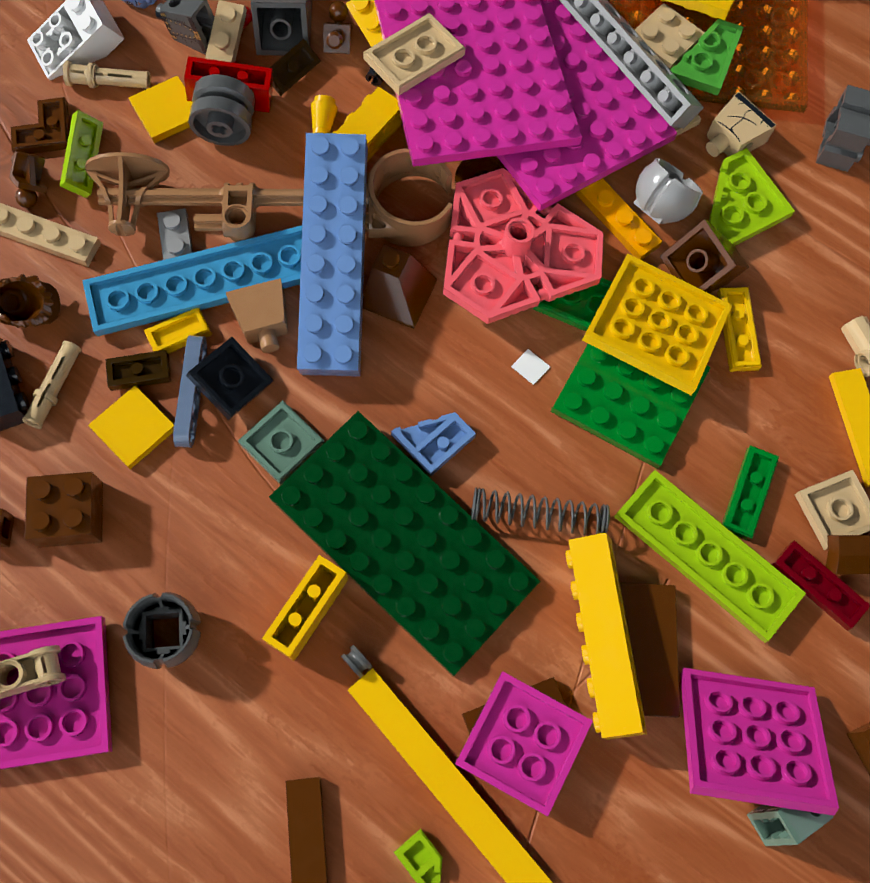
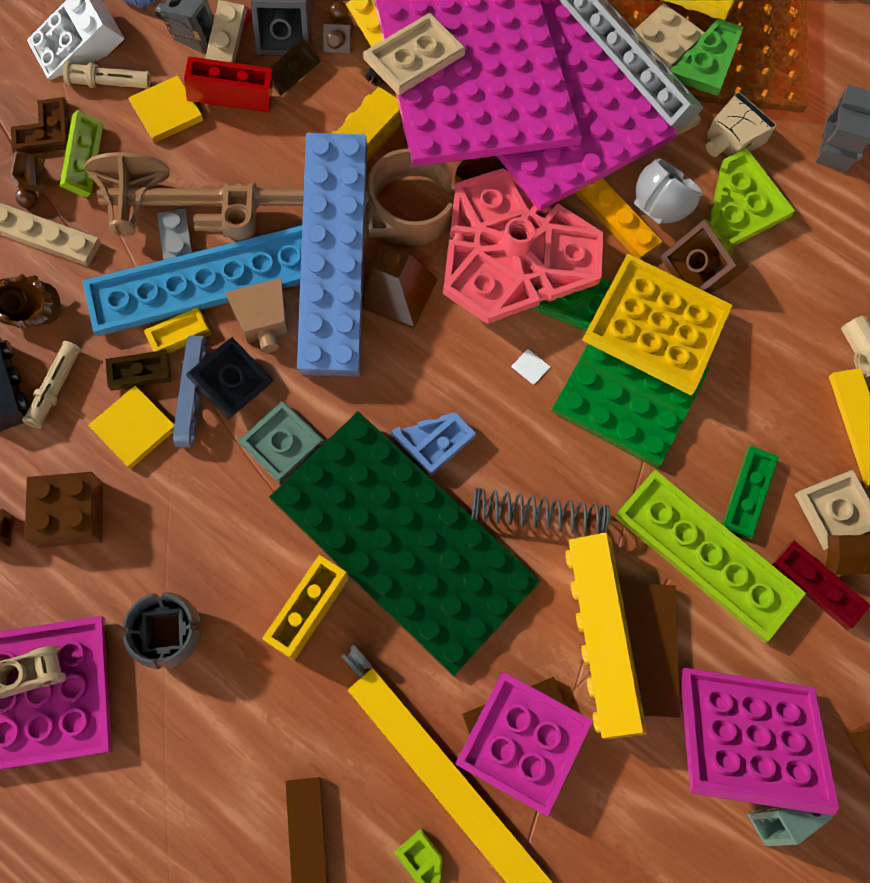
dark grey wheel [188,74,256,146] -> none
yellow cone [311,95,338,133] -> none
yellow tile [717,287,762,372] -> none

